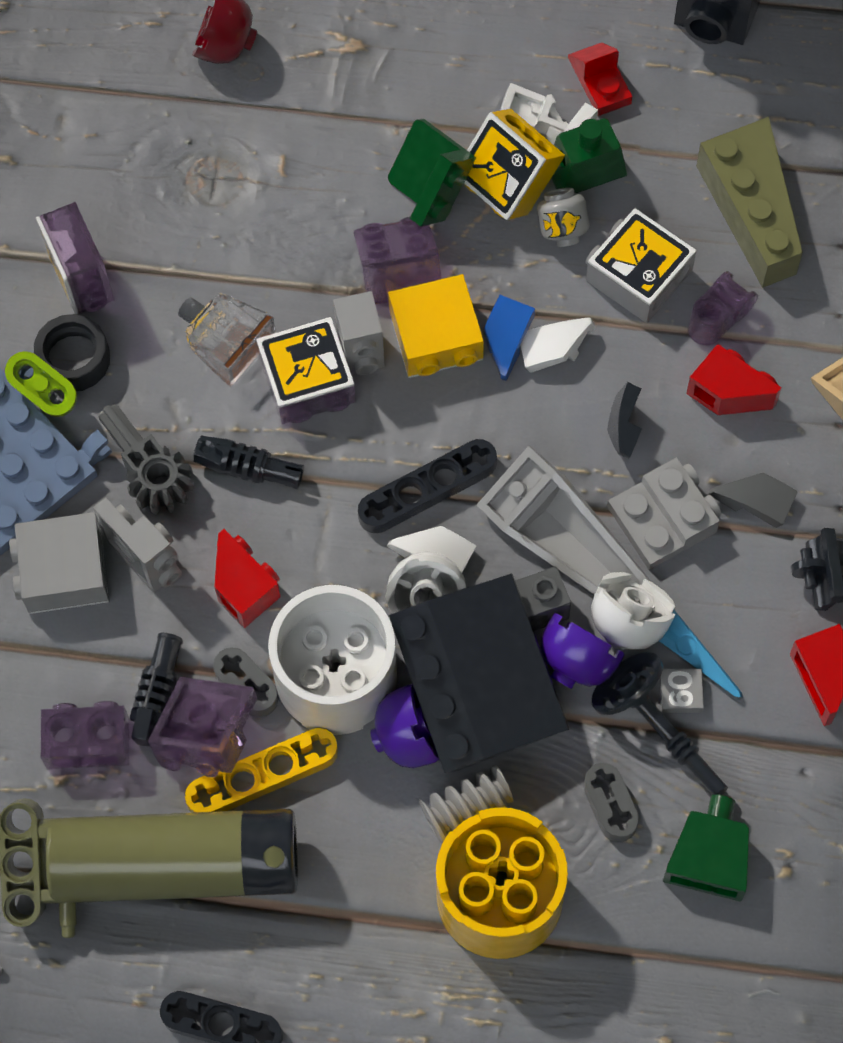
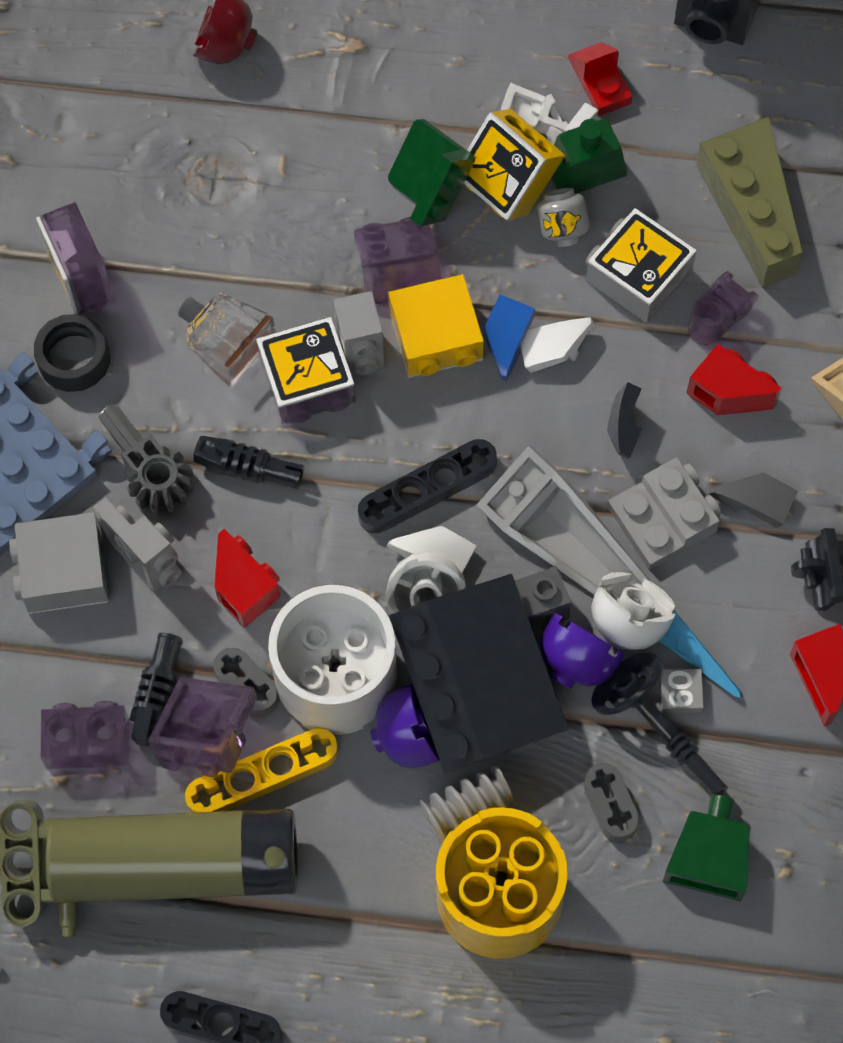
lime plate [5,351,77,417] -> none

